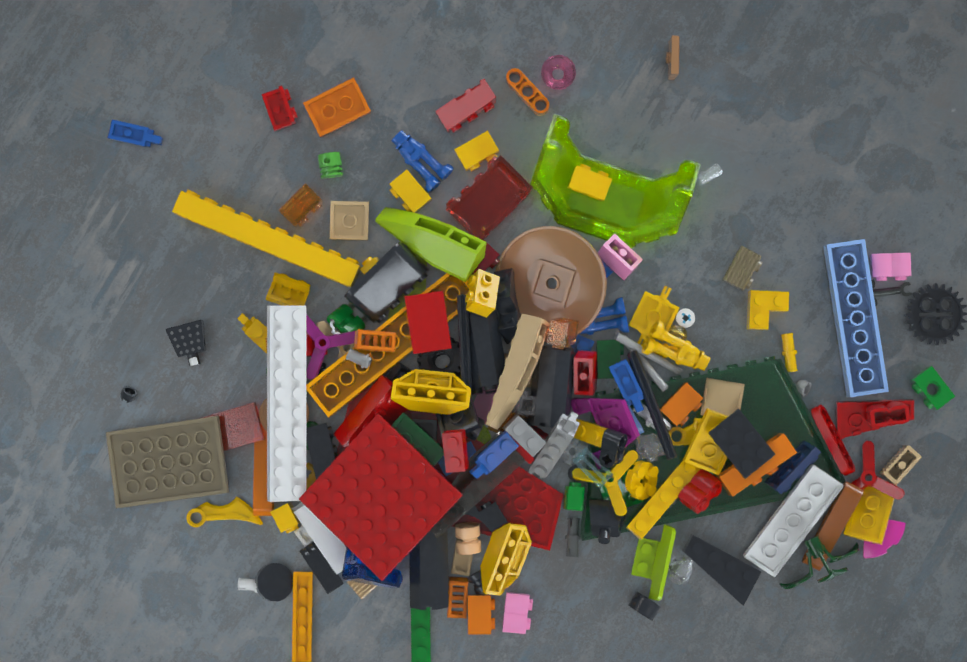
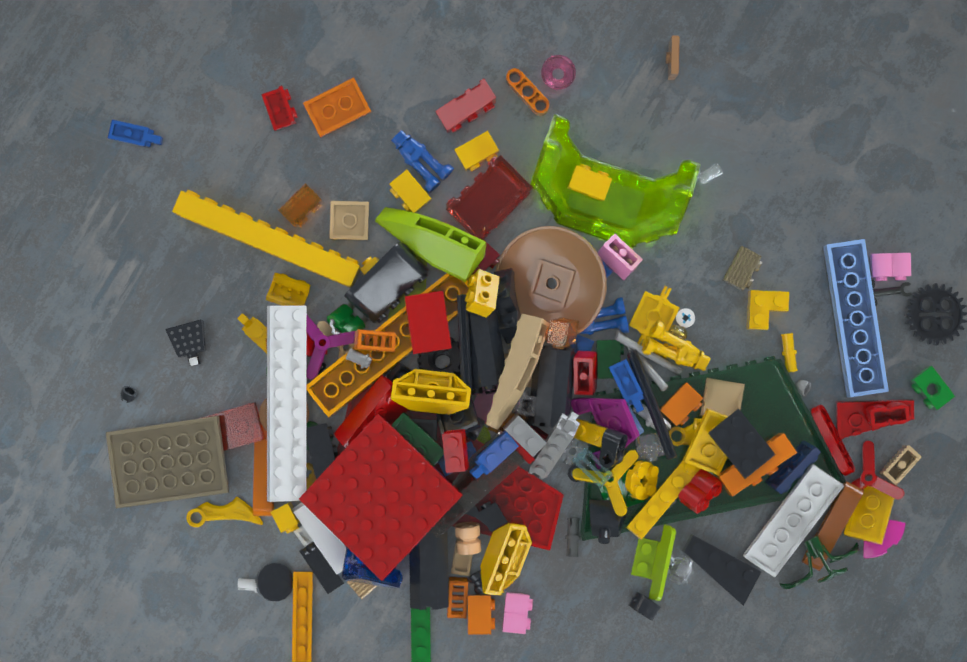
bright green piece [317,152,343,179] -> none
green brick [563,482,585,511] -> none

